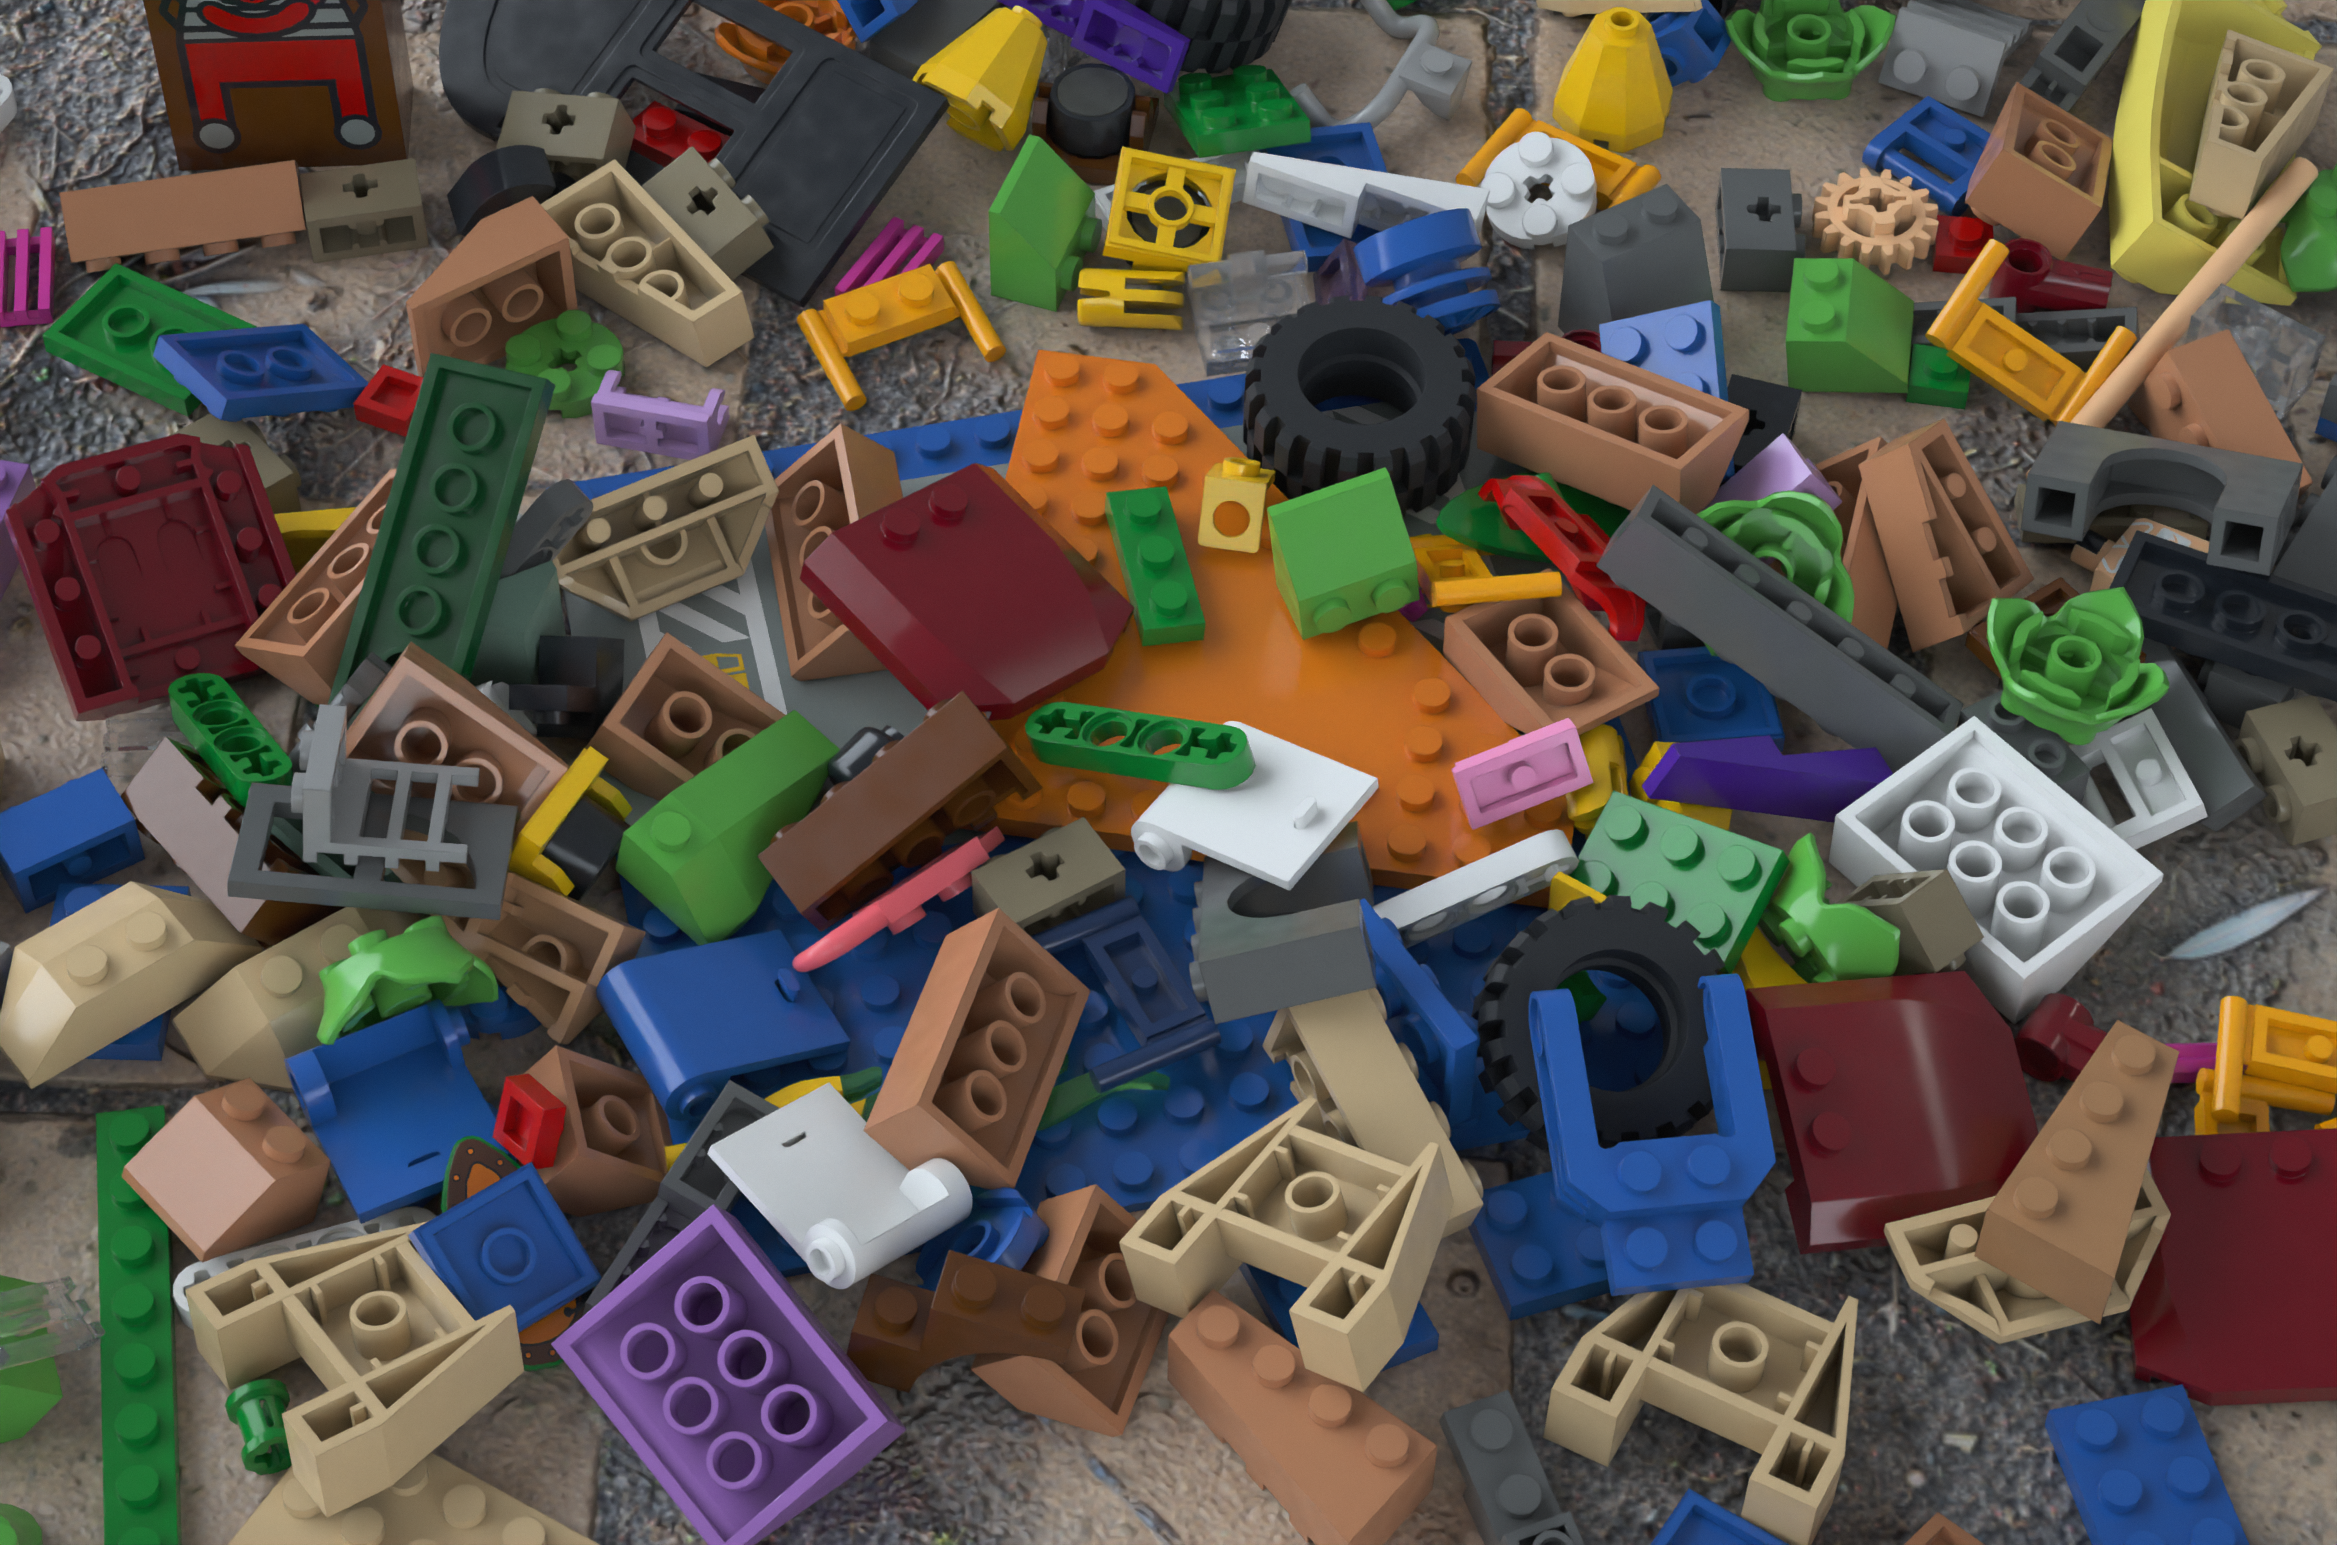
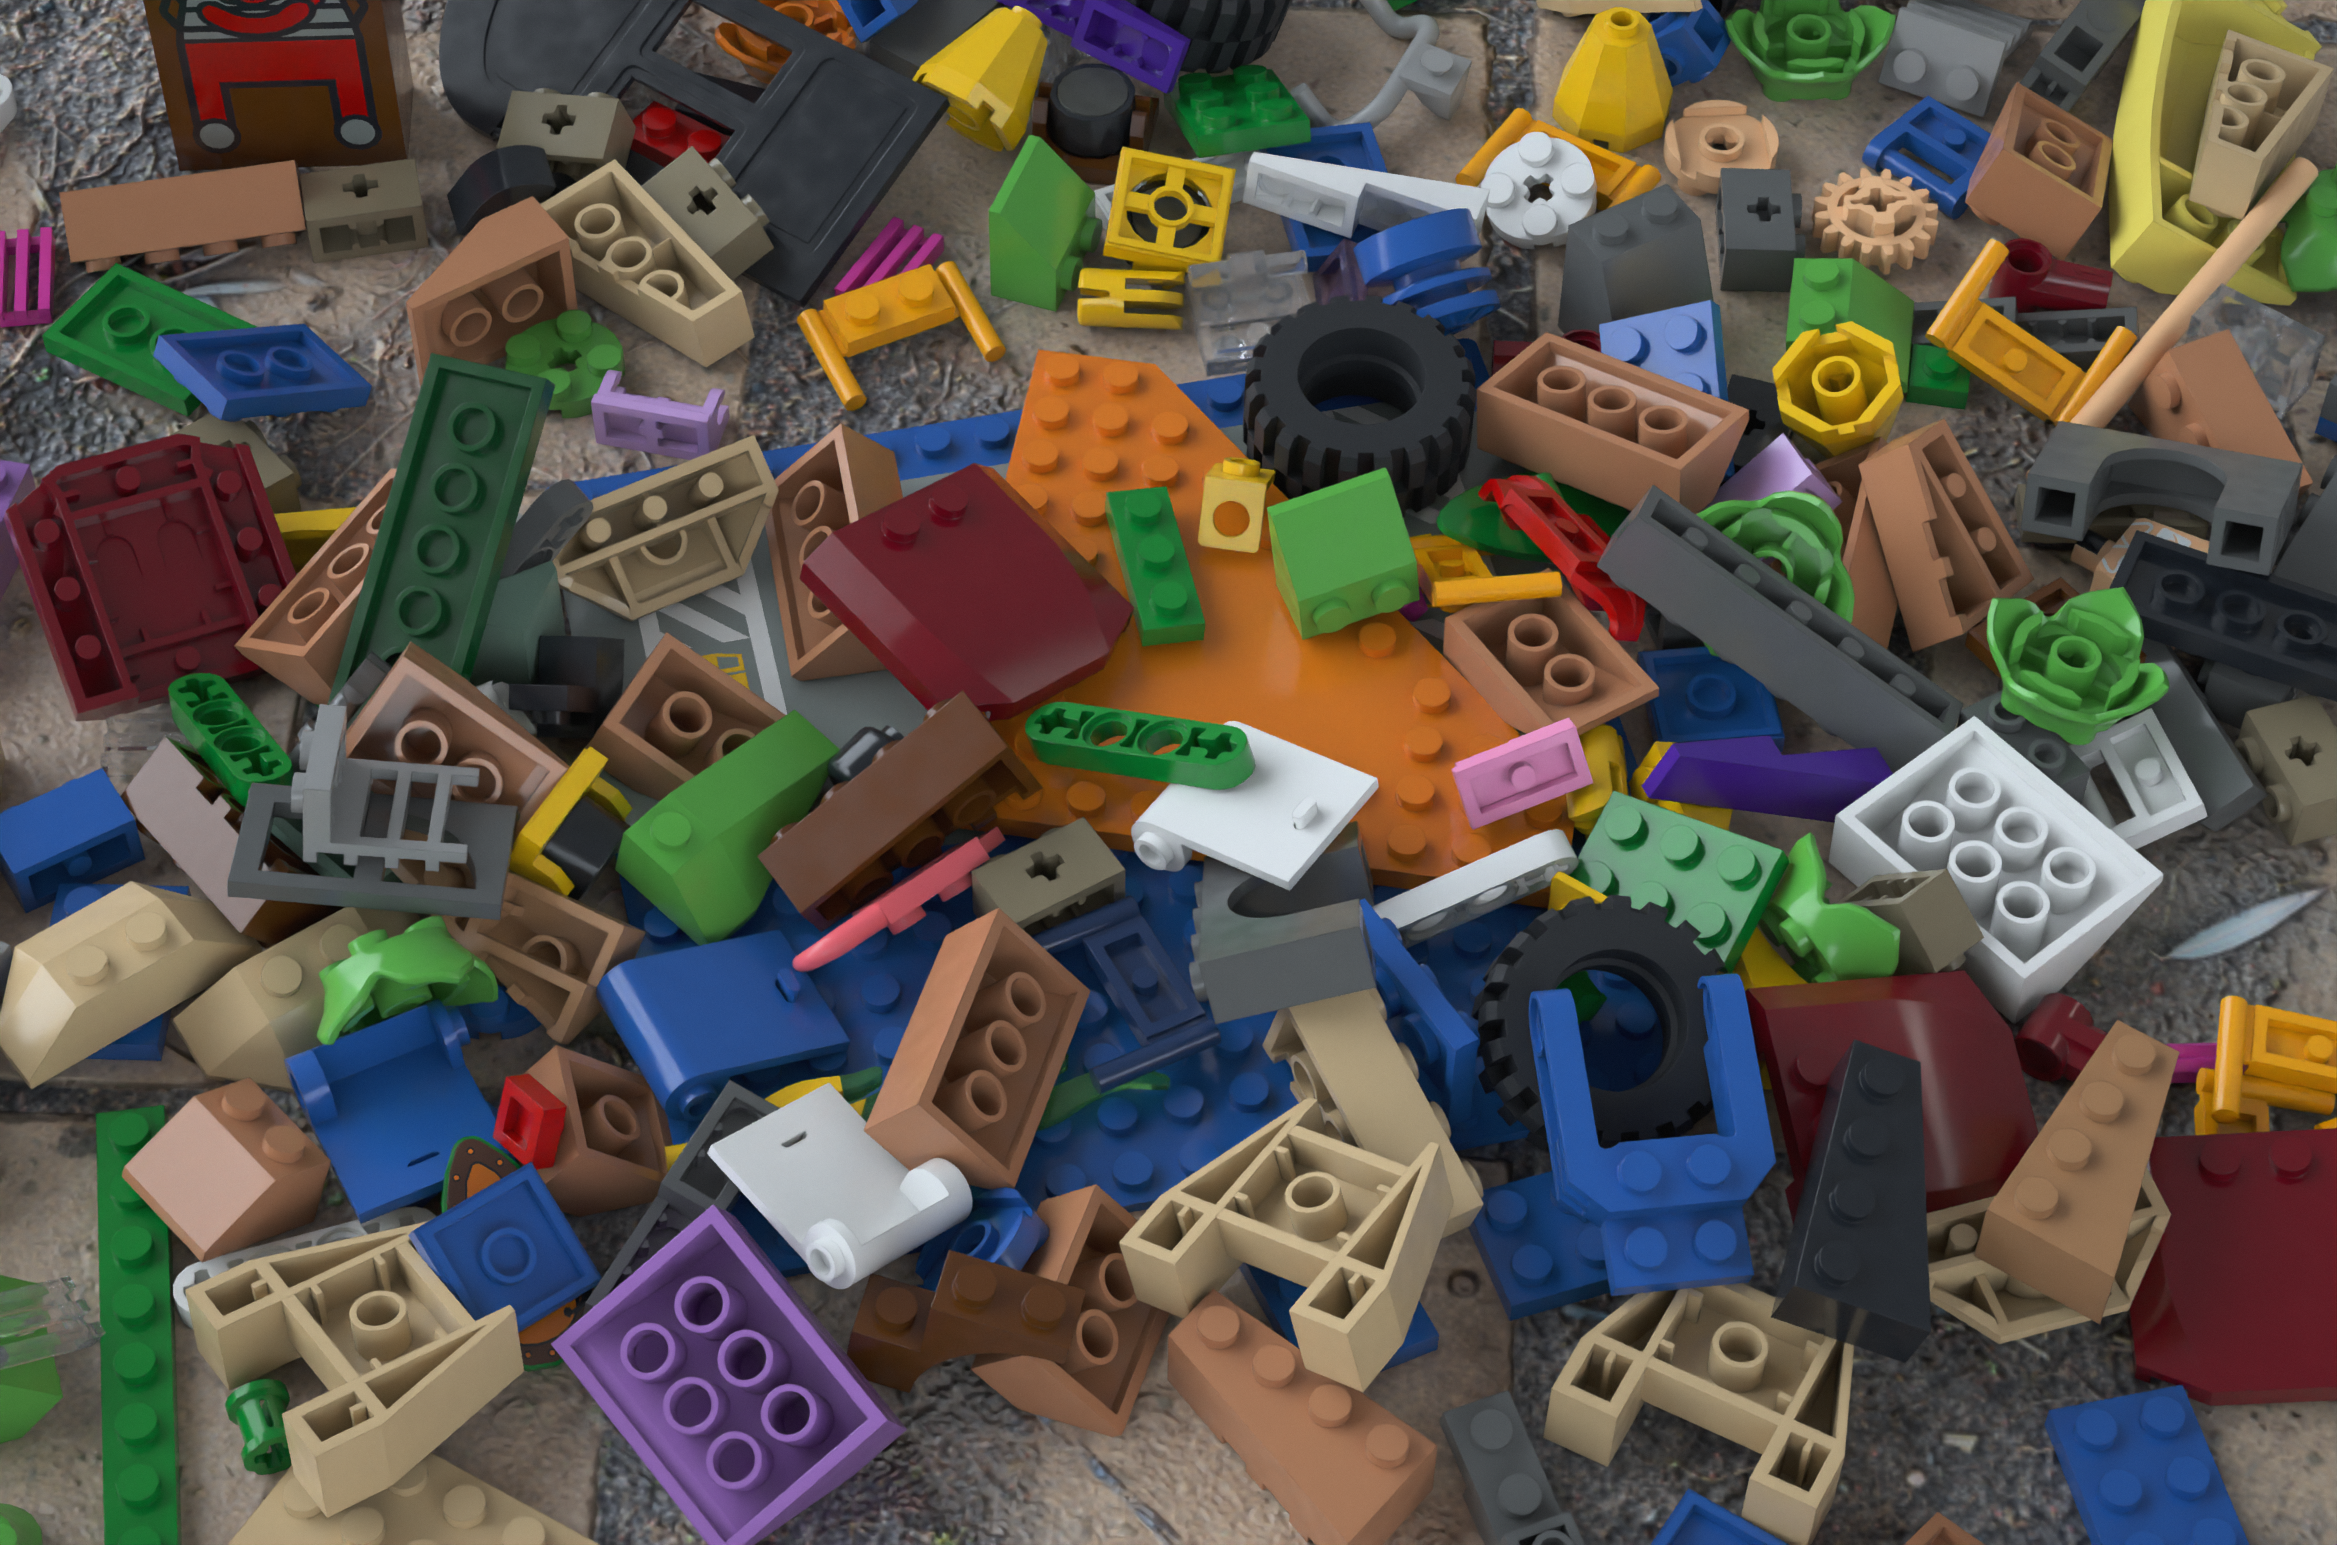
red plate [353,364,423,437] -> none
red plate [1932,215,1994,274] -> none
none -> light nougat plate [1663,100,1779,196]
none -> black wedge [1771,1039,1931,1363]
none -> yellow cone [1772,321,1904,459]

